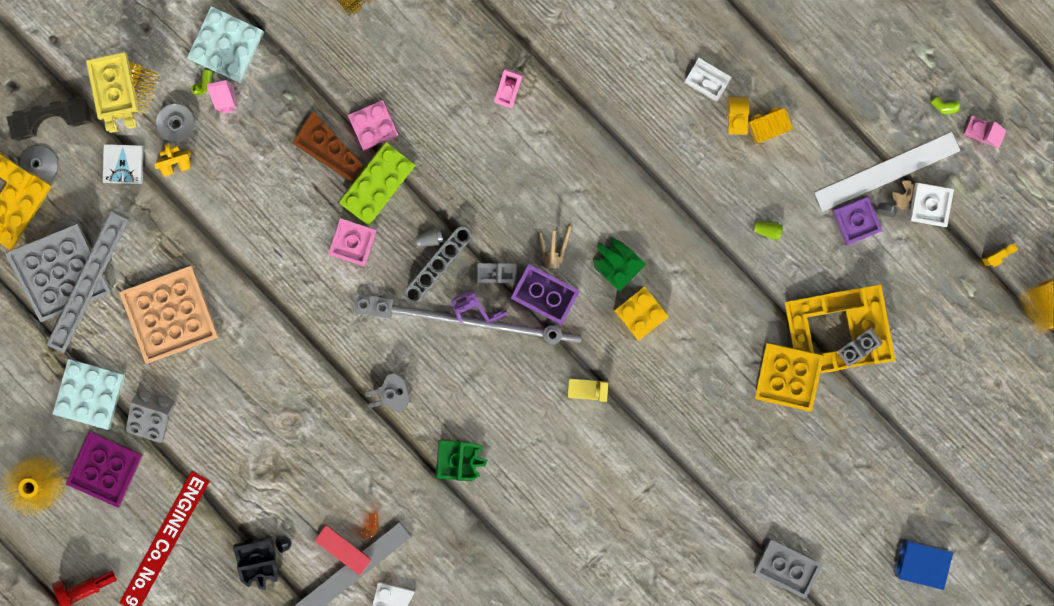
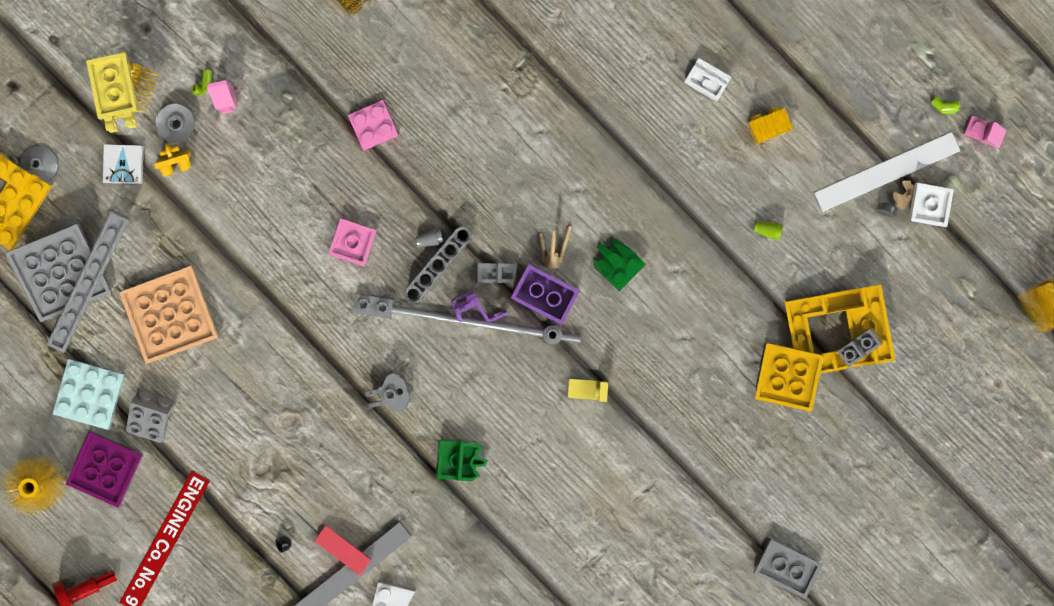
clear smoke arch [6,96,92,141] -> none
light aqua plate [187,6,264,83] -> none
black plate [233,536,278,590] -> none
dark orange wing [292,111,365,183] -> none
lime plate [338,141,416,226] -> none
clear orange arm [360,513,379,540] -> none
bright pink slope [494,68,523,108] -> none
yellow brick [613,286,669,341] -> none
yellow brick [726,96,749,135] -> none
medium lavender tile [832,196,883,246] -> none
blue brick [893,539,953,590] -> none
yellow plate [982,243,1018,267] -> none

